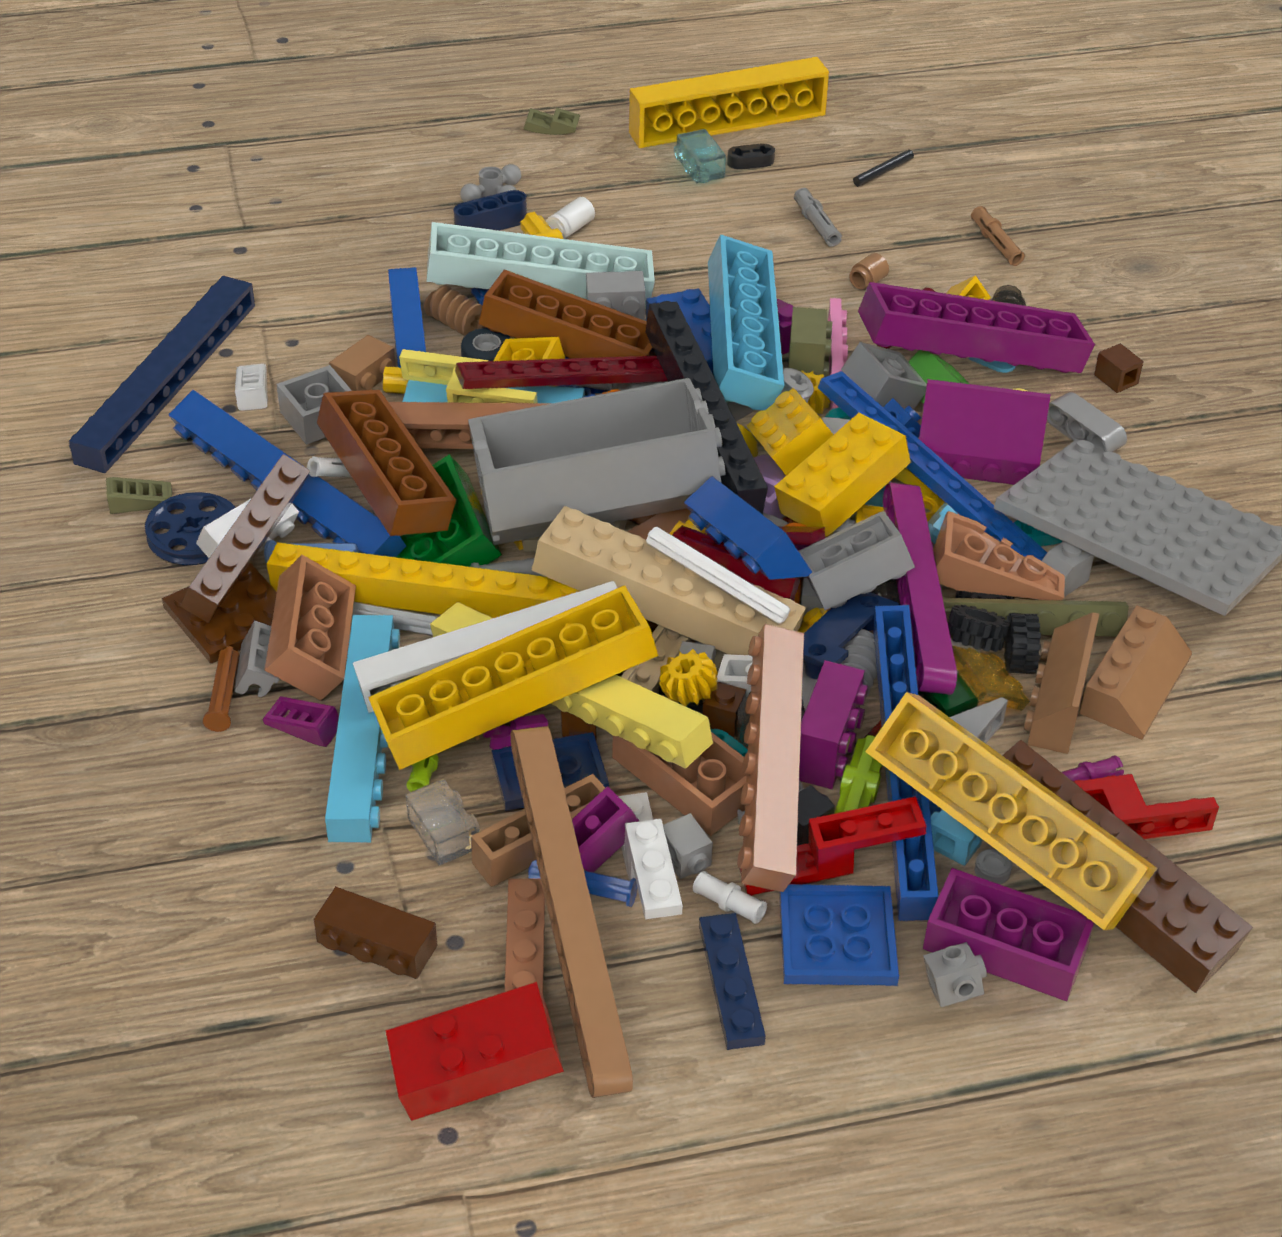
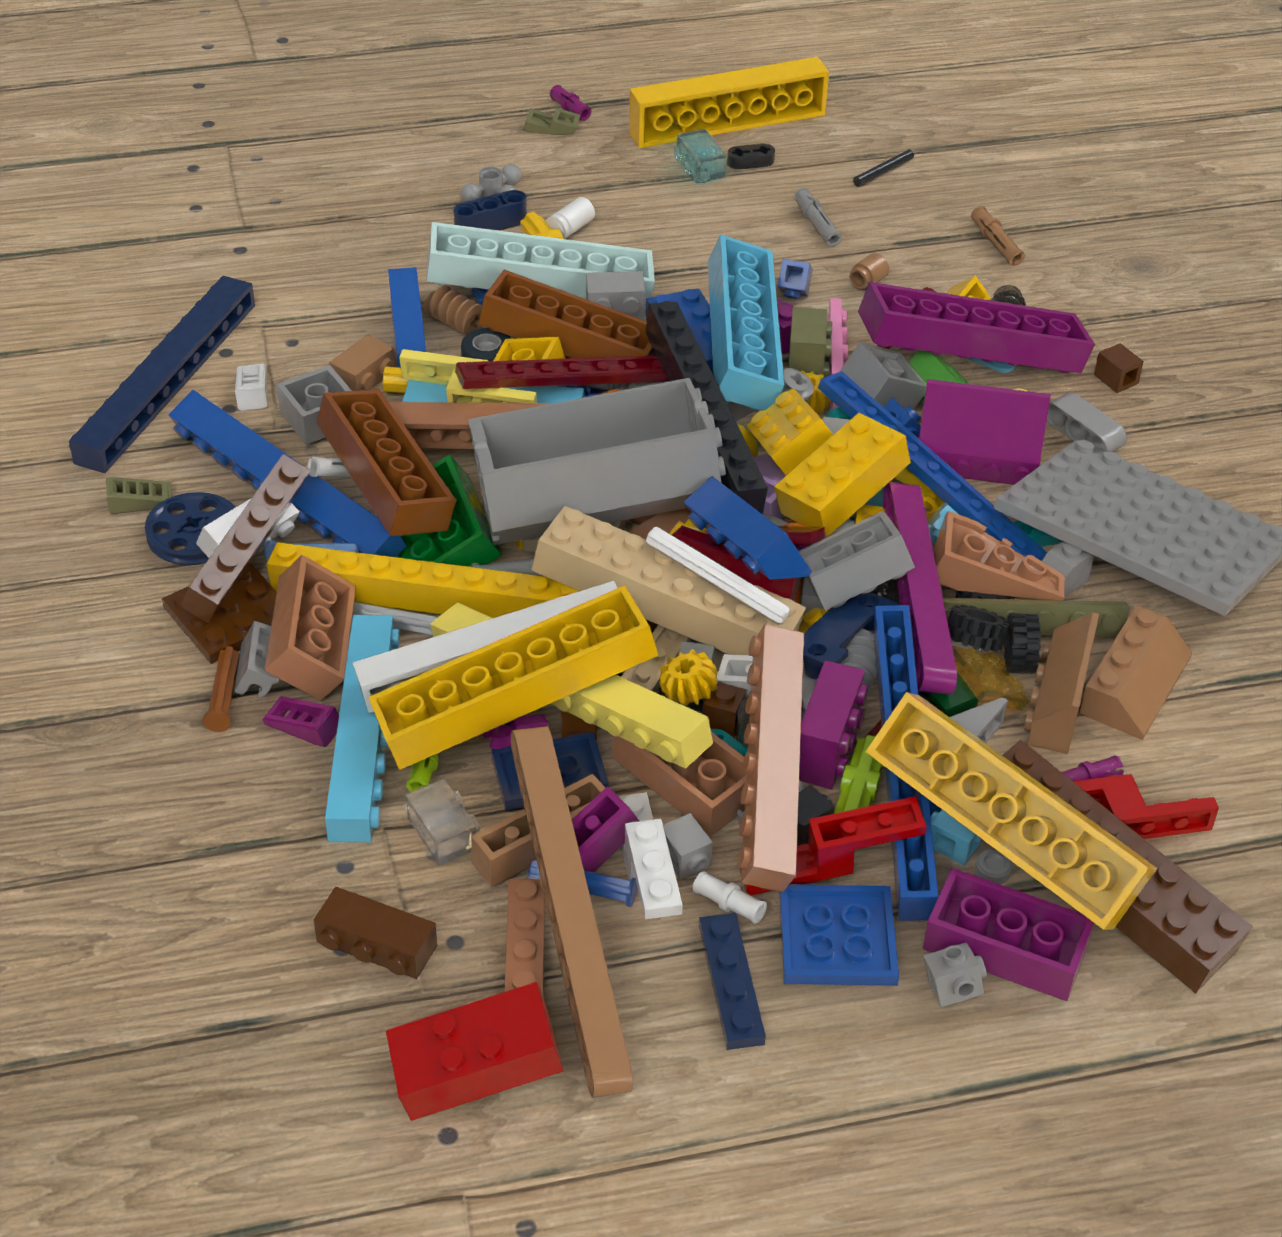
none -> magenta pin [550,85,591,121]
none -> blue brick [778,259,813,299]

